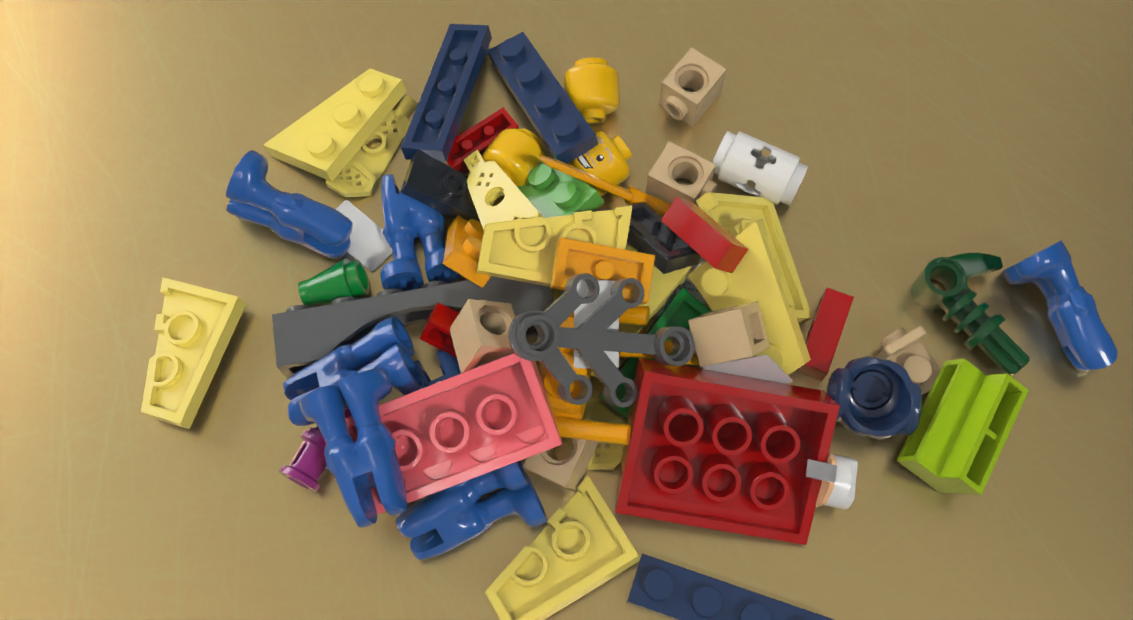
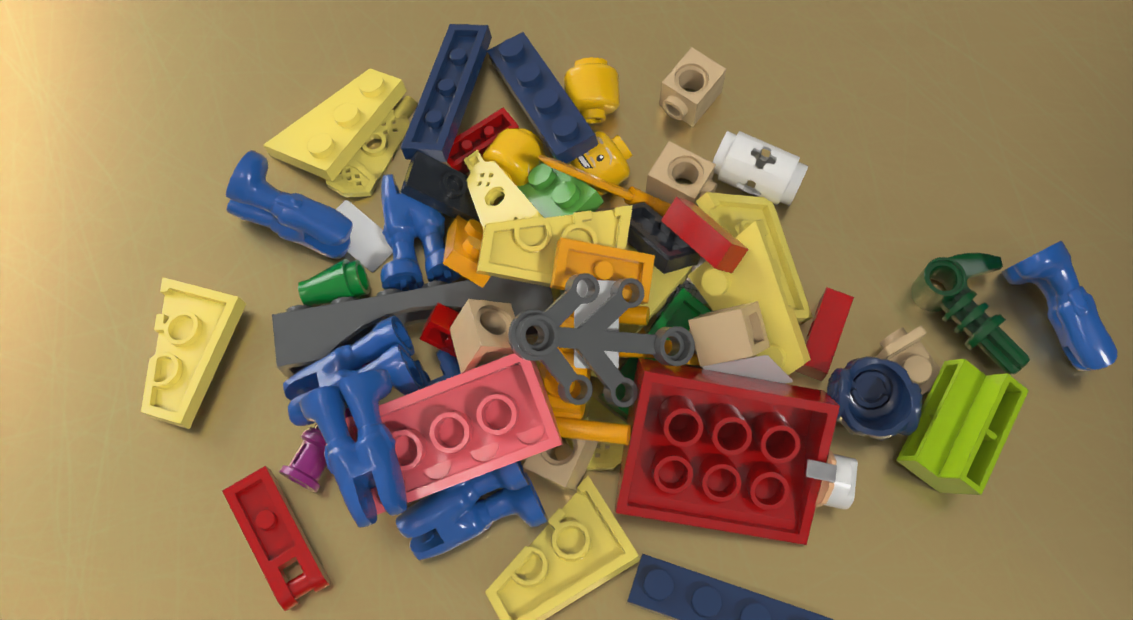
none -> red plate [222,466,331,611]

